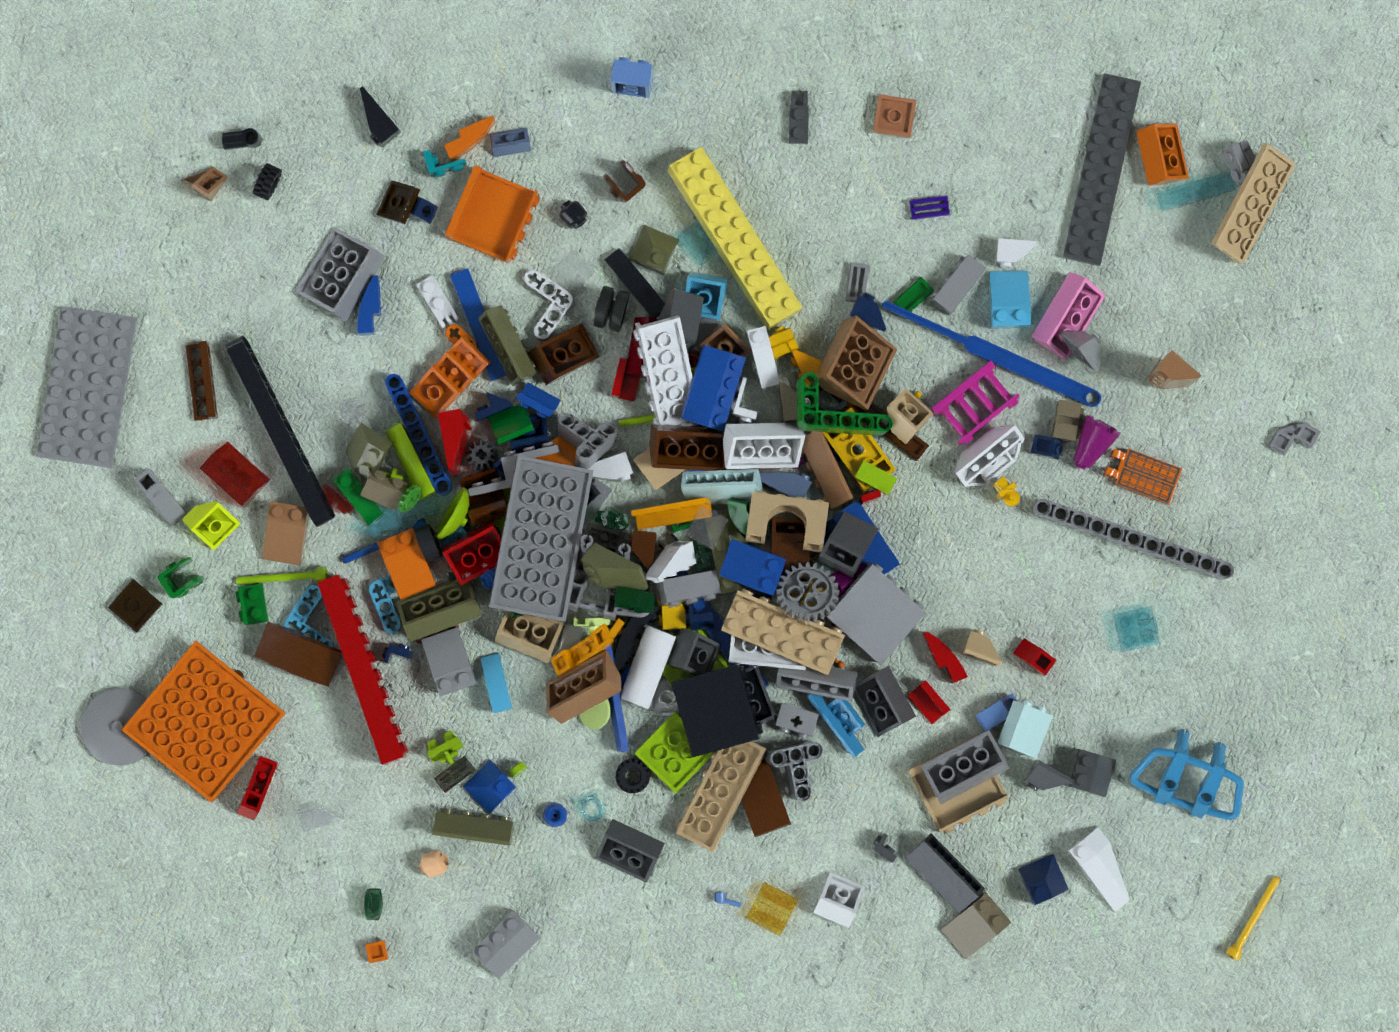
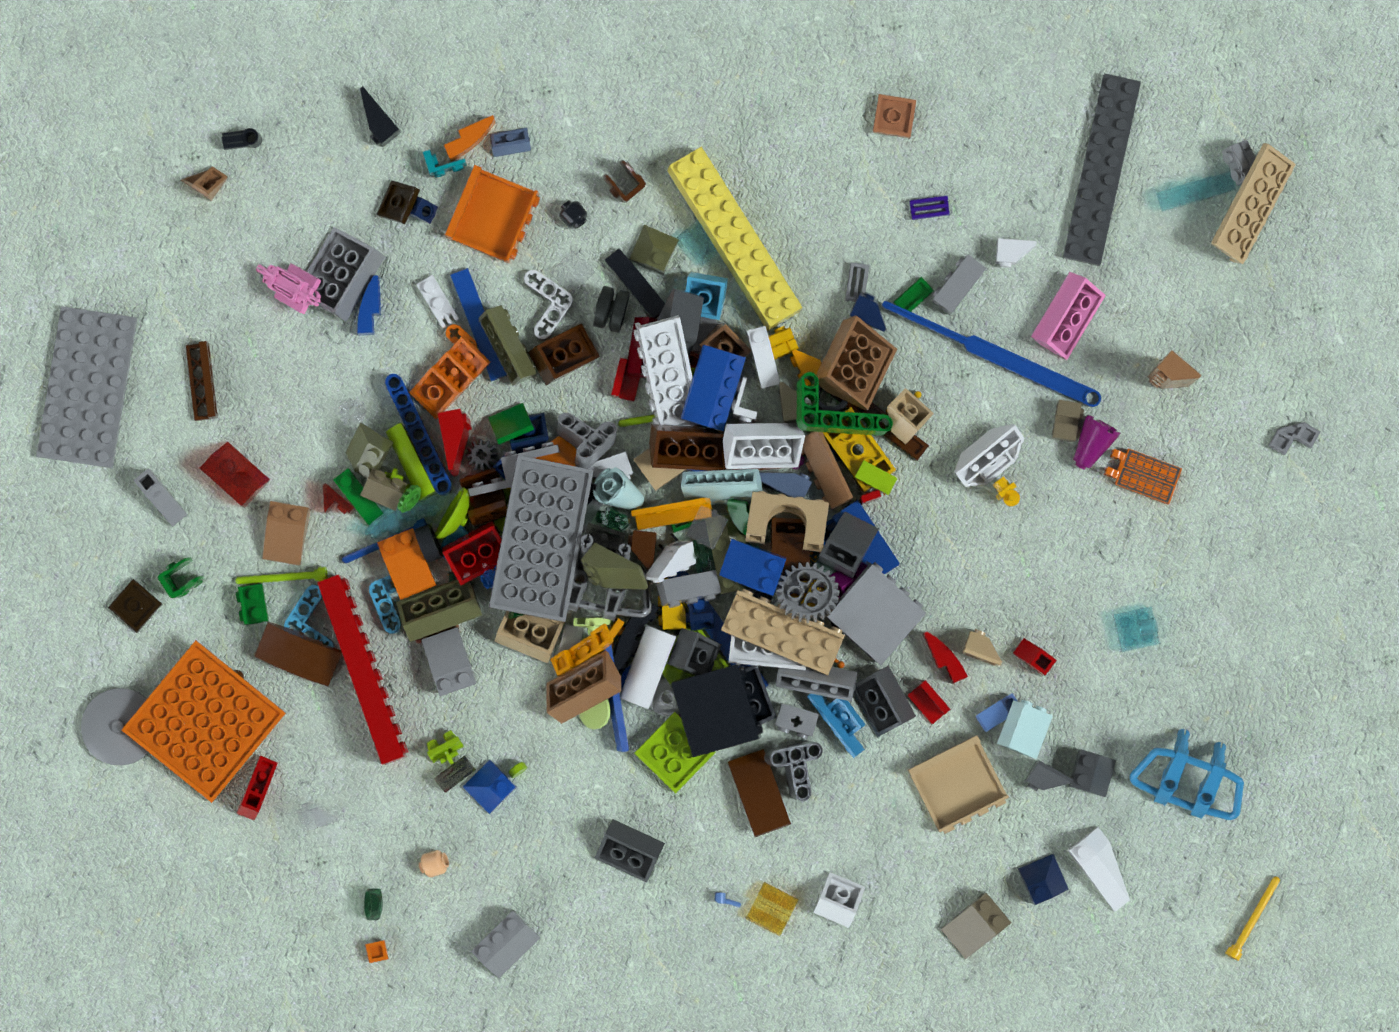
neon yellow slope [182,501,241,550] -> none
black beam [226,335,335,527] -> none
black tyre [253,163,282,200] -> none
dark blue bracket [382,643,413,664] -> none
olive slope [432,808,514,845] -> none
dark blue slope [474,392,513,422] -> none
medium azure slope [480,653,513,714] -> none
blue bracket [516,382,561,419] -> none
blue plate [543,803,567,827] -> none
clear light blue piece [578,793,605,821] -> none
medium blue brick [611,57,653,98] -> none
dark green slope [615,587,655,613] -> none
black tyre [615,759,650,793] -> none
tan bracket [676,741,767,853] -> none
dark grey hinge [789,91,809,144] -> none
dark grey bracket [873,833,897,863] -> none
brick [905,833,985,914] -> none
light grey slope [921,730,1009,805] -> none
dark pink fence [931,361,1020,446] -> none
medium azure slope [989,271,1031,329] -> none
dark blue bracket [1031,434,1063,460] -> none
light grey beam [1033,499,1234,580] -> none
light grey slope [1059,331,1103,373] -> none
orange slope [1136,124,1189,186] -> none
none -> bright pink piece [256,263,321,314]
none -> light aqua cone [593,467,644,510]

